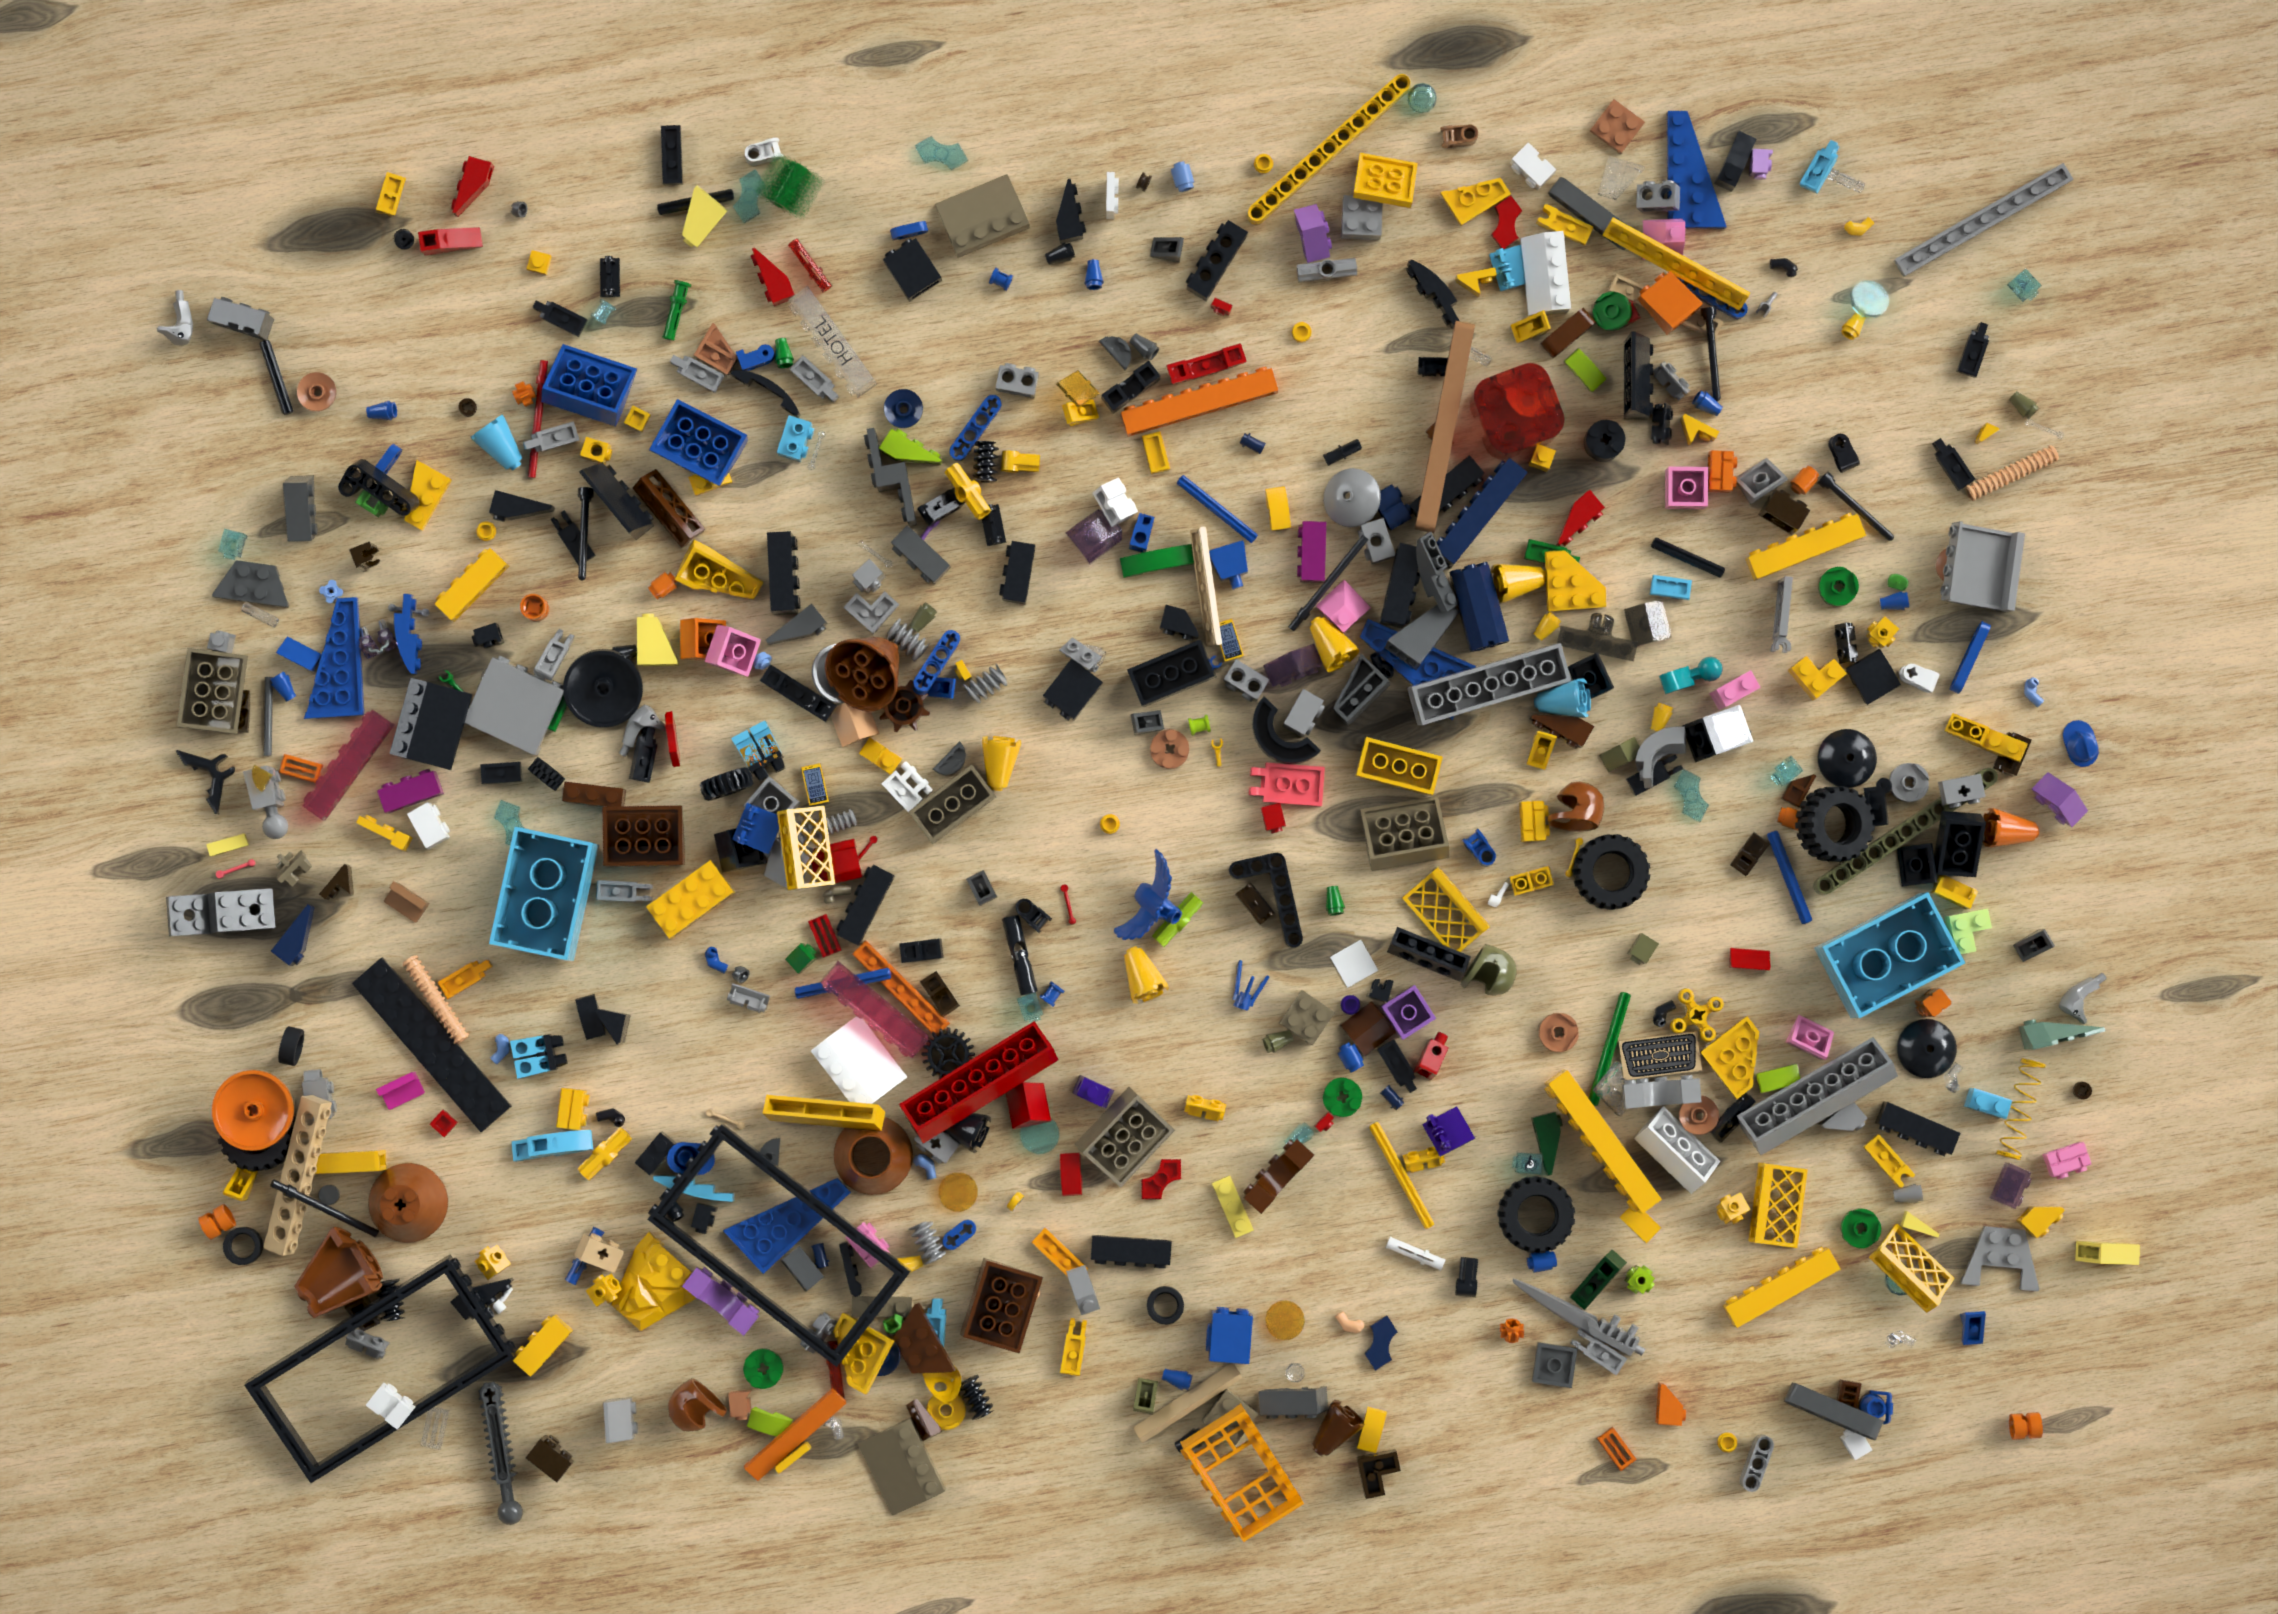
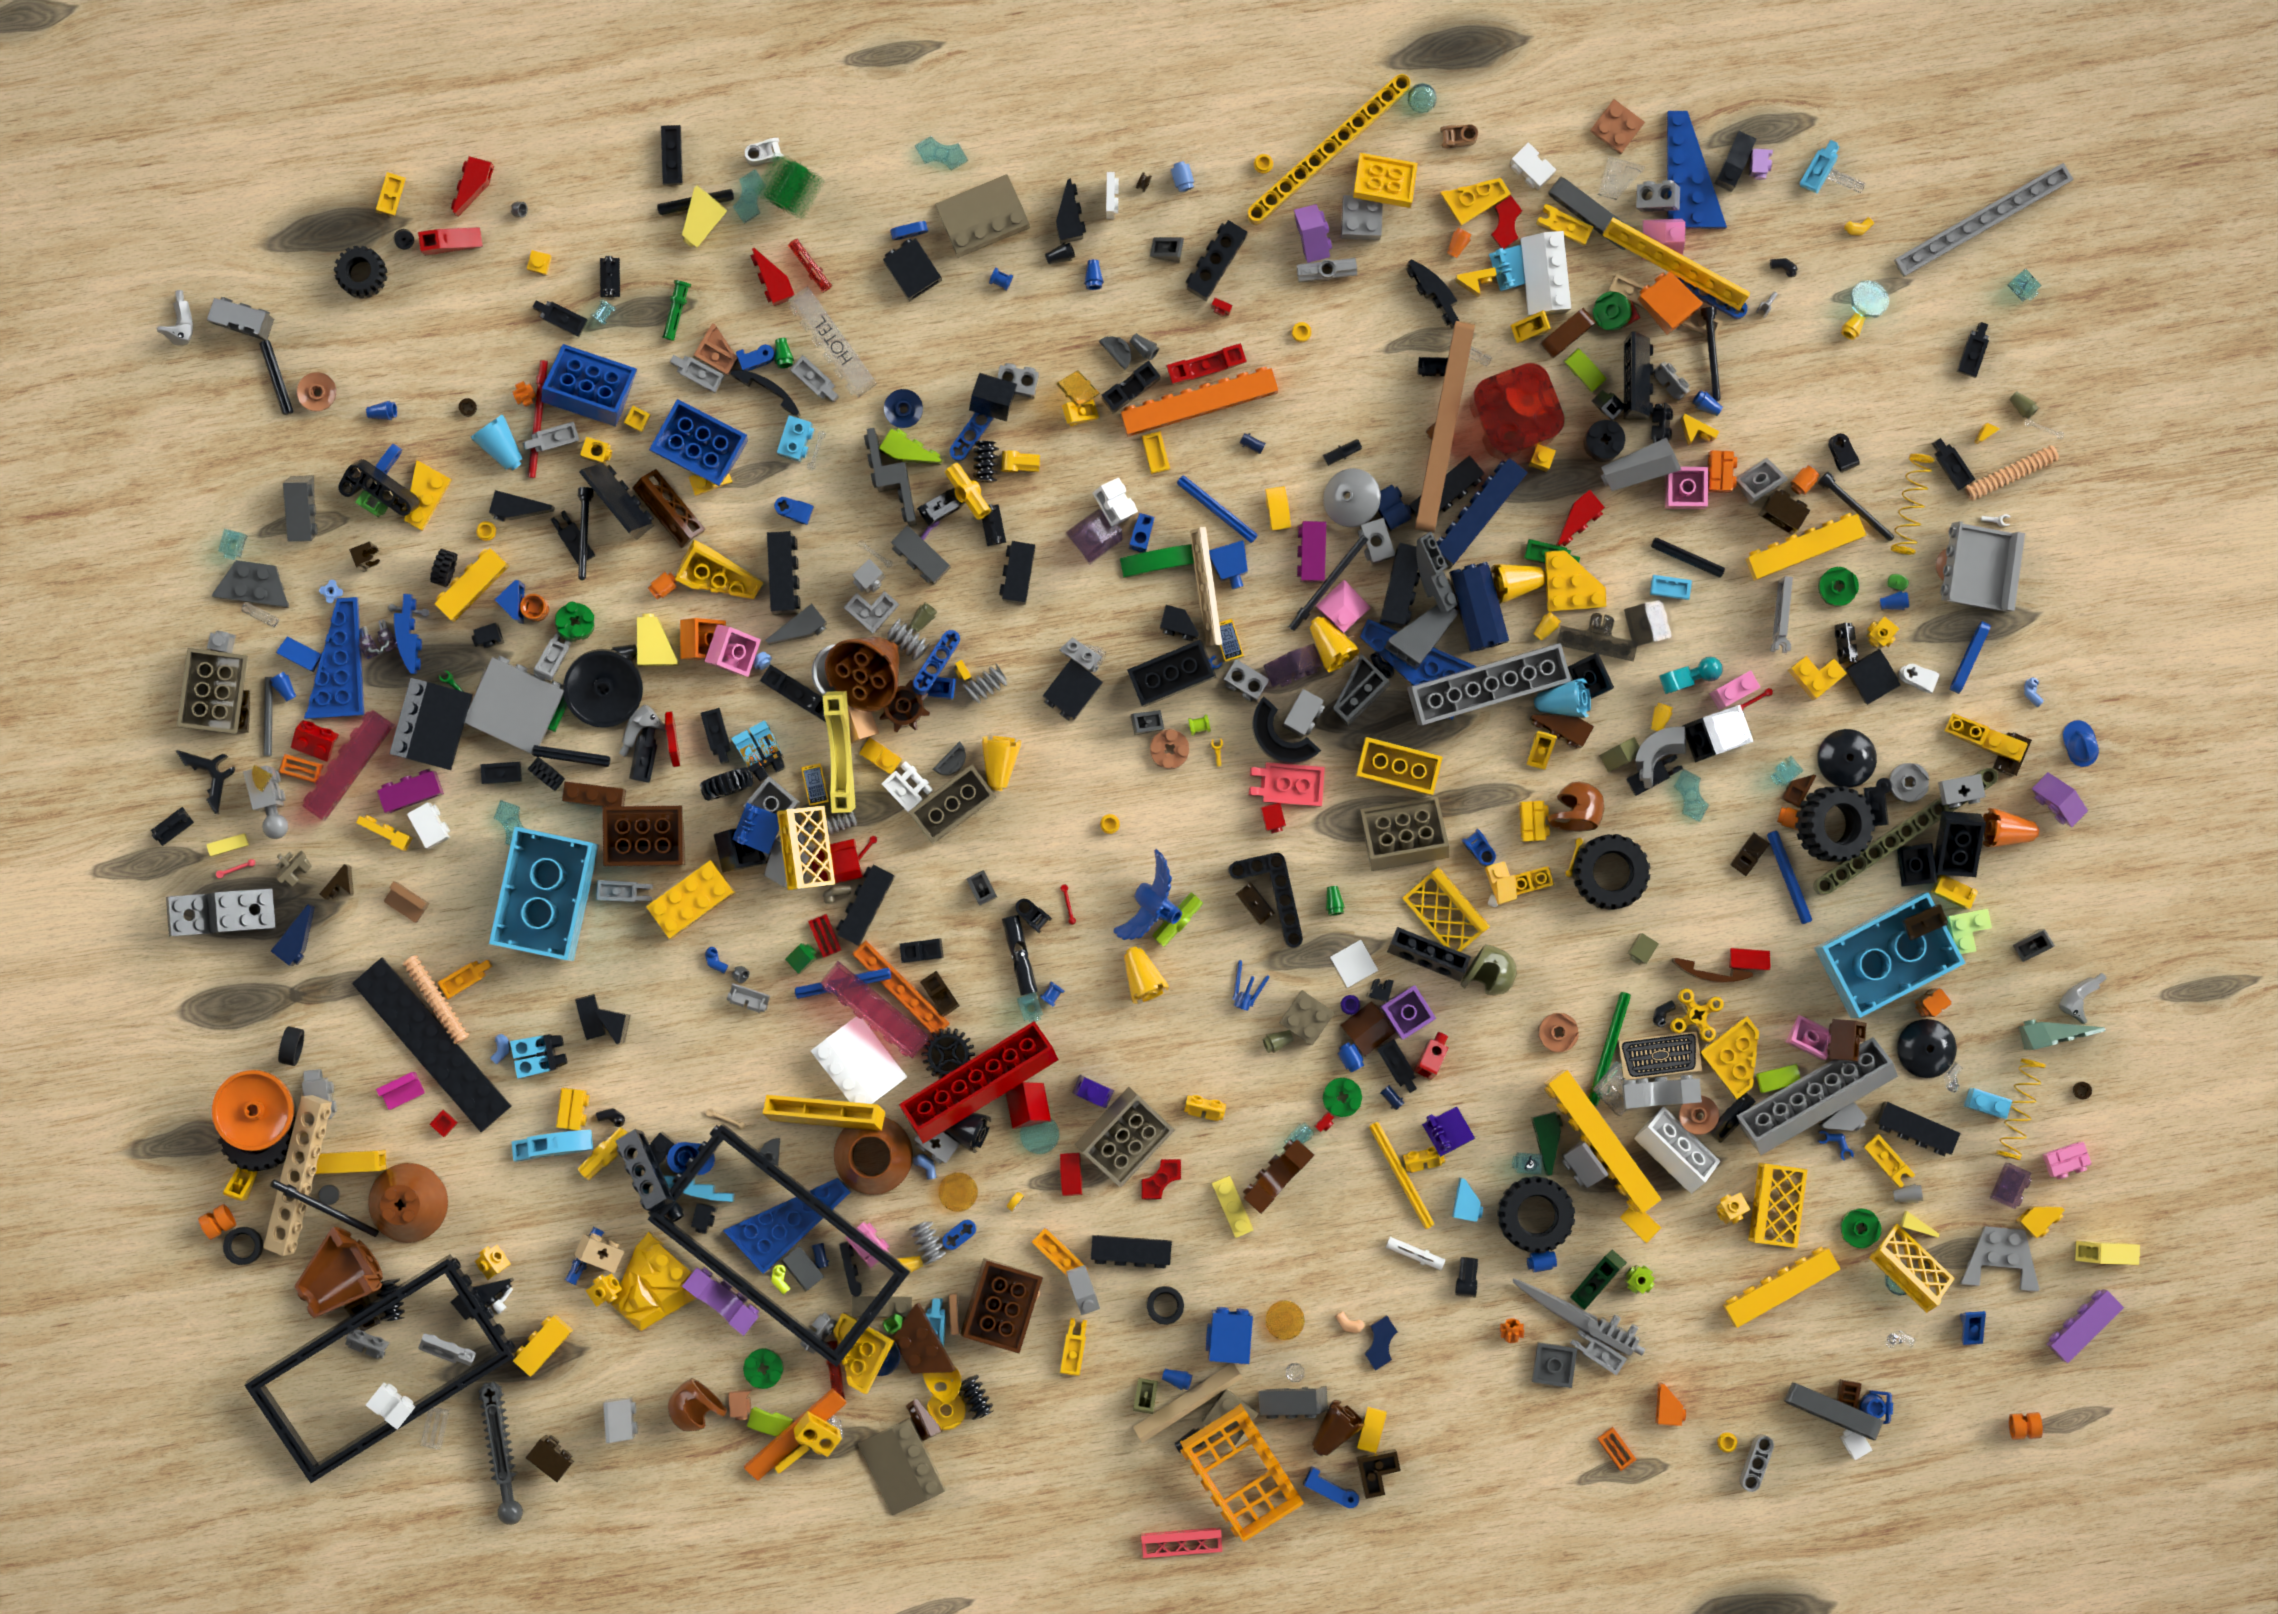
none -> black hinge [150,807,194,846]
none -> red bracket [291,720,339,762]
none -> black tyre [334,245,387,298]
none -> light grey hinge [418,1333,476,1366]
none -> black tyre [430,549,458,587]
none -> blue slope [494,580,525,624]
none -> black axle [532,745,610,767]
none -> green plate [555,601,595,642]
none -> black brick [615,1129,675,1212]
none -> black hinge [701,708,731,764]
none -> neon yellow arm [771,1265,790,1295]
none -> blue piece [774,497,814,525]
none -> yellow brick [793,1411,842,1457]
none -> light yellow arch [823,691,856,813]
none -> medium nougat tile [948,1293,960,1335]
none -> black slope [969,373,1017,422]
none -> coral fence [1141,1527,1222,1558]
none -> blue leg [1303,1466,1359,1508]
none -> orange cone [1447,228,1472,258]
none -> medium azure slope [1452,1177,1483,1222]
none -> yellow slope [1485,861,1517,905]
none -> light grey slope [1562,1141,1609,1188]
none -> black brick [1592,390,1626,421]
none -> light grey slope [1600,438,1681,491]
none -> reddish brown slope [1672,958,1753,982]
none -> red hinge [1739,688,1773,711]
none -> blue arm [1818,1130,1854,1161]
none -> reddish brown brick [1827,1019,1867,1061]
none -> yellow piece [1890,454,1935,555]
none -> dark brown hinge [1901,904,1948,941]
none -> white hand [1981,514,2010,527]
none -> medium lavender brick [2047,1289,2124,1363]

